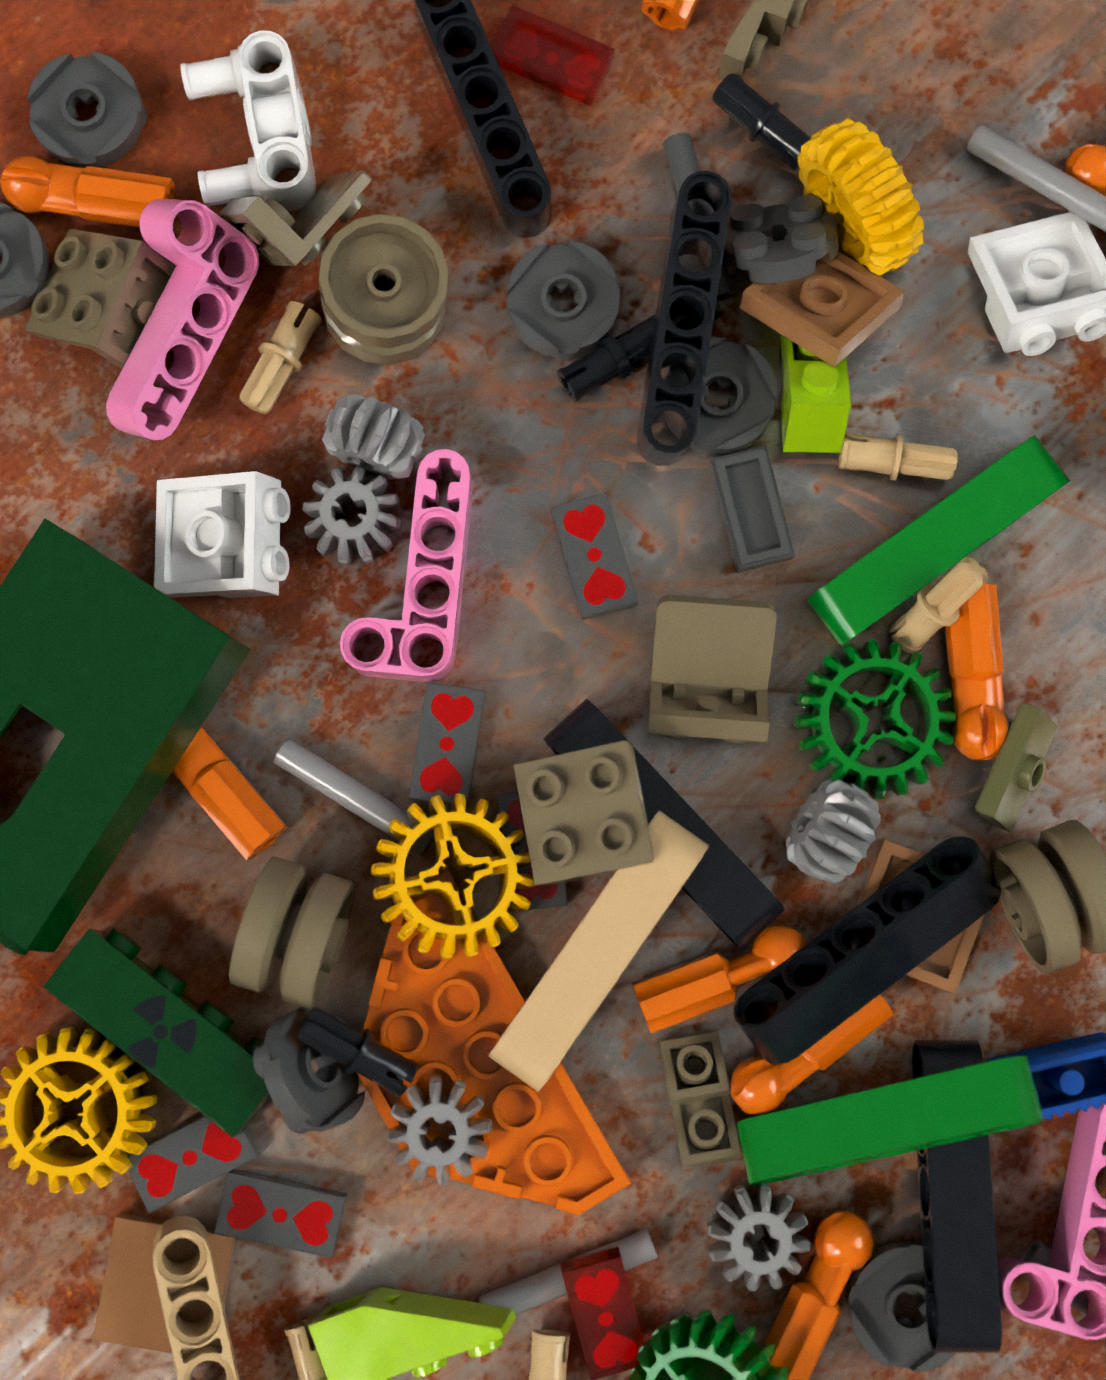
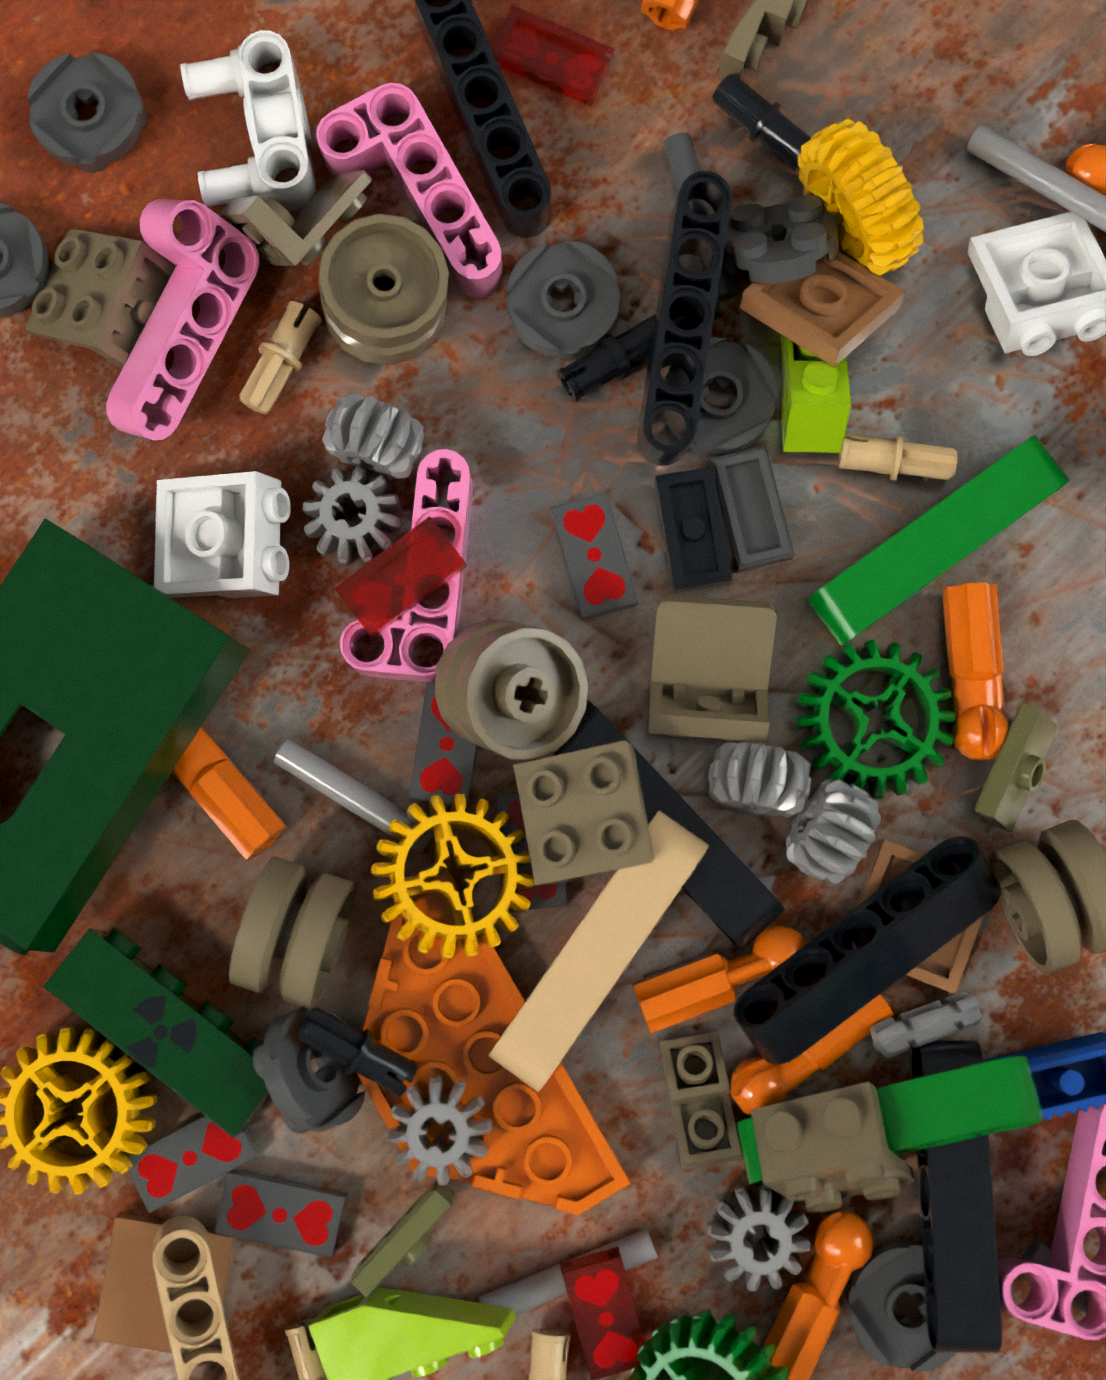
orange piece [0,155,176,228] -> none
tan axle [889,557,988,653] -> none
none -> bright pink beam [316,83,503,298]
none -> clear red tile [334,516,467,638]
none -> olive plate [351,1180,455,1297]
none -> dark tan wheel [434,619,589,760]
none -> black plate [654,467,733,593]
none -> light grey gear [707,741,811,817]
none -> dark tan bracket [751,1082,915,1212]
none -> light grey axle [870,992,982,1058]

